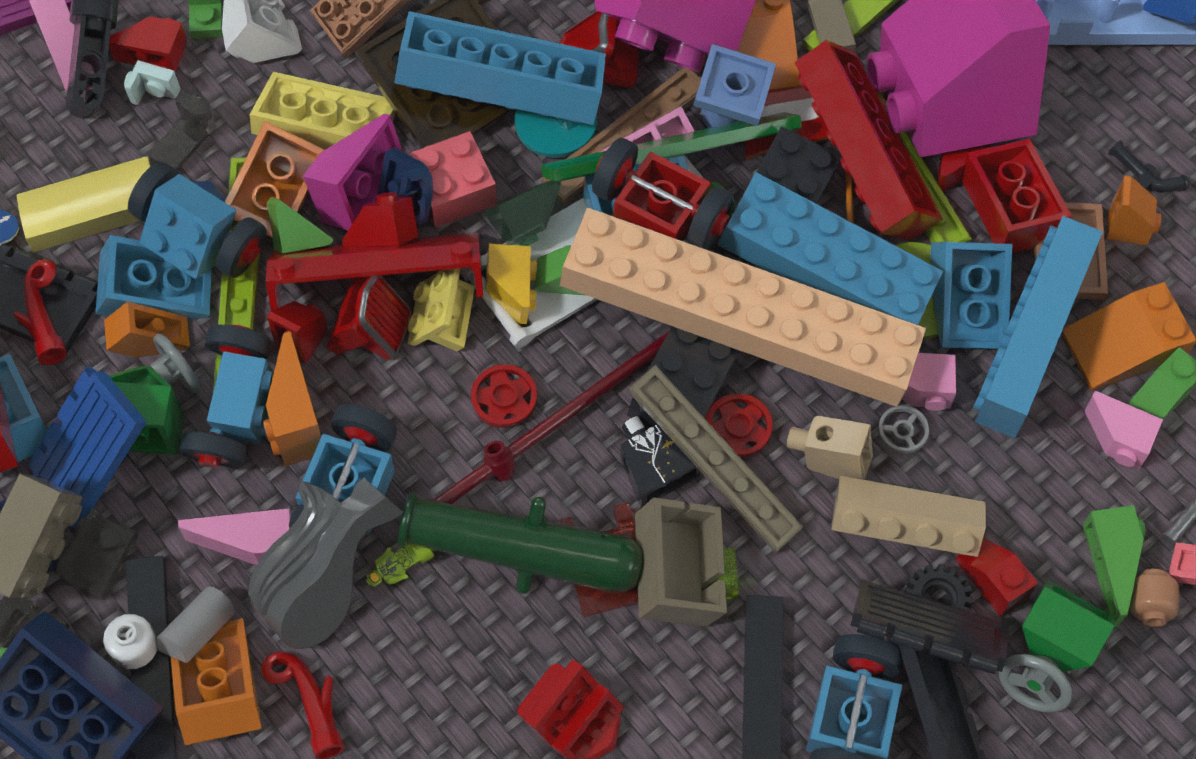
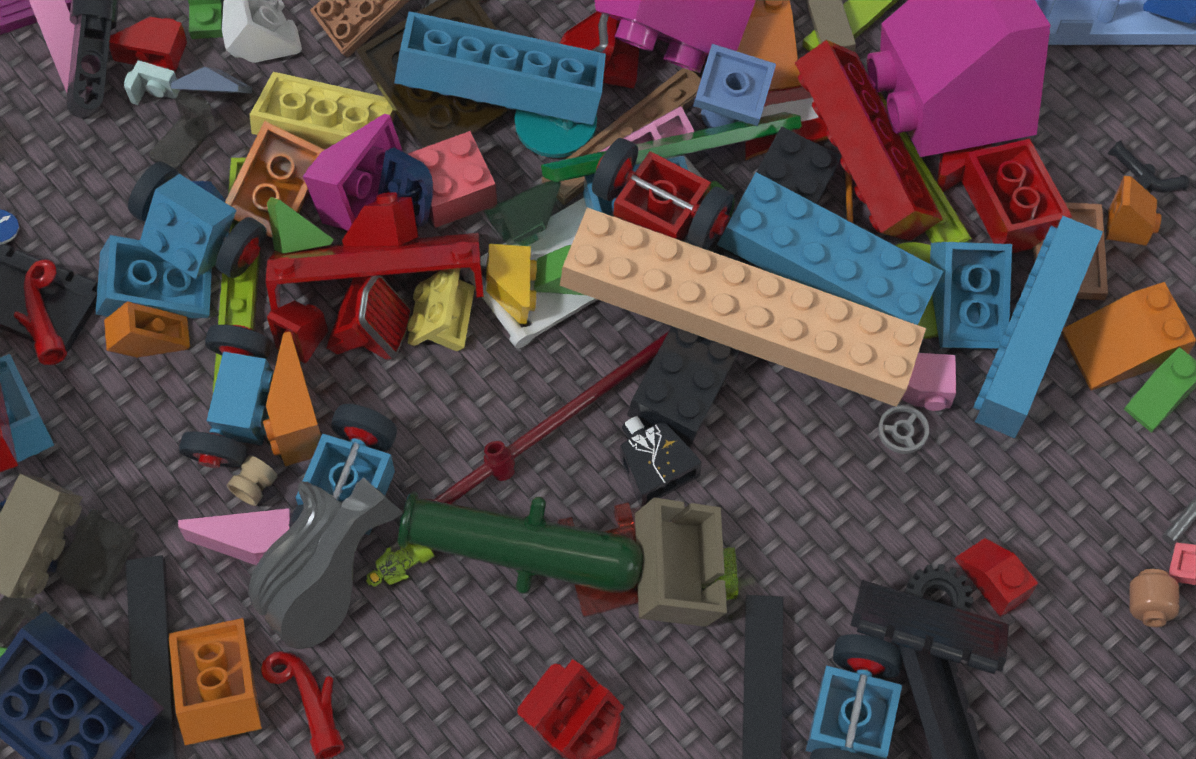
light yellow slope [17,156,151,253] -> none
blue hinge [28,367,147,528] -> none
white head [103,614,157,669] -> none
green piece [109,333,201,455] -> none
light grey brick [156,586,235,663] -> none
red wheel [471,364,537,428] -> none
dark tan tile [627,365,803,552] -> none
red wheel [706,394,773,458] -> none
tan torso [787,416,873,480] -> none
tan brick [831,476,986,557] -> none
green piece [999,580,1115,713] -> none
bright green slope [1083,505,1145,627] -> none
bright pink slope [1085,391,1163,469] -> none
none -> sand blue slope [171,67,252,94]
none -> tan wheel [227,456,278,506]

